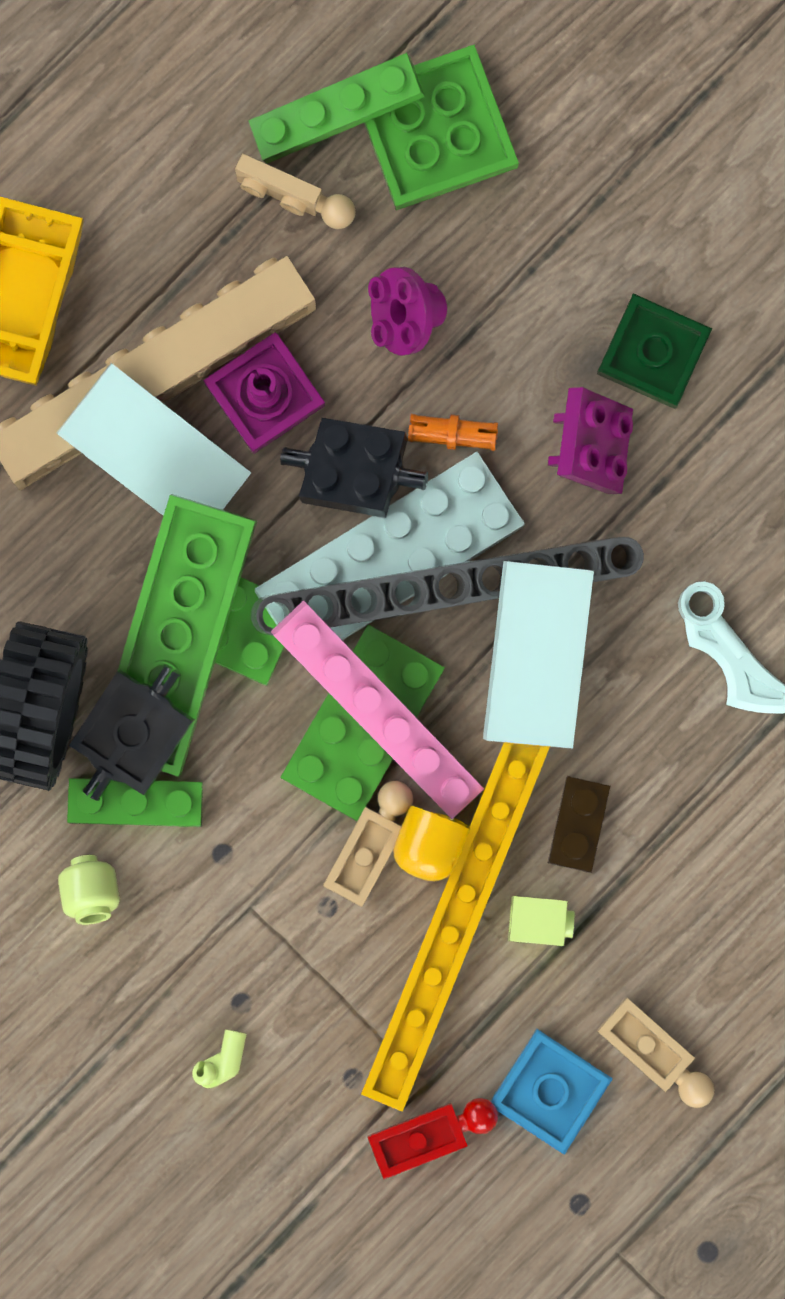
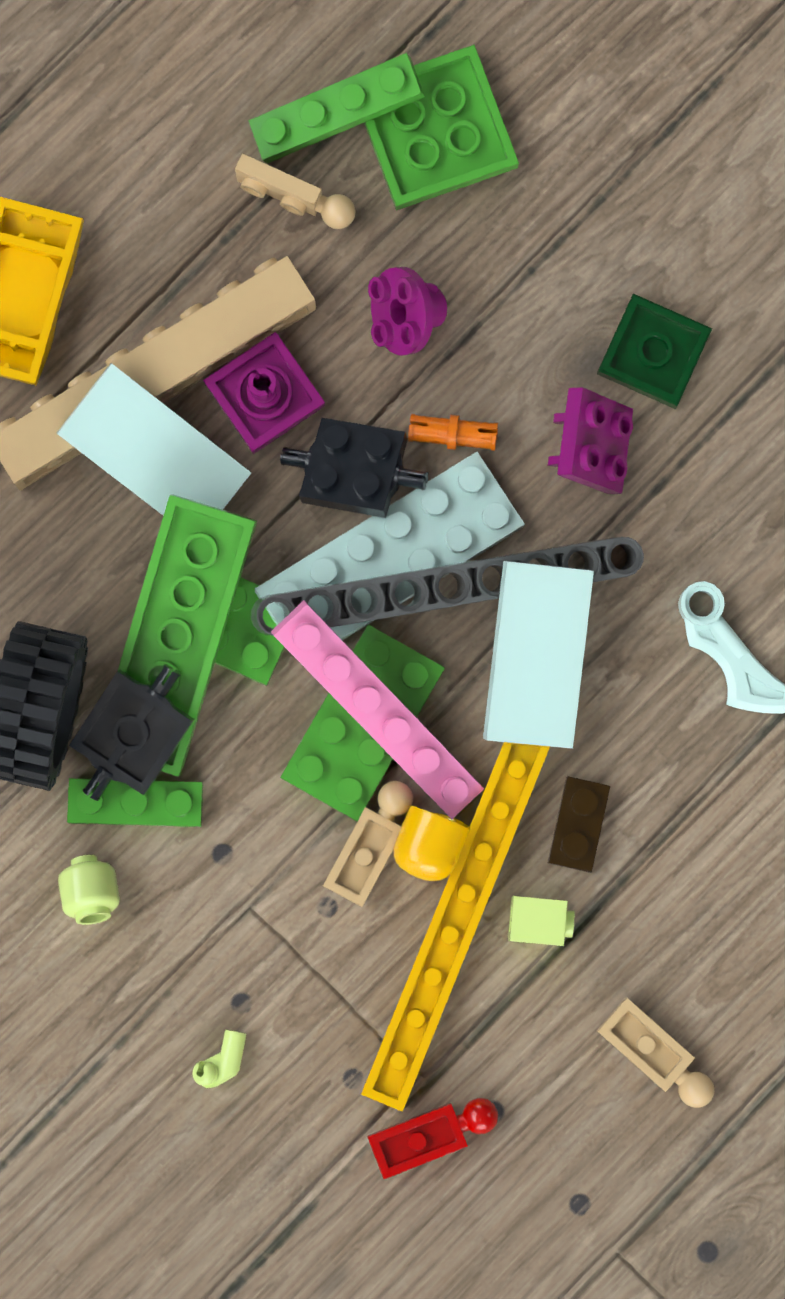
dark azure tile [490,1028,613,1155] -> none

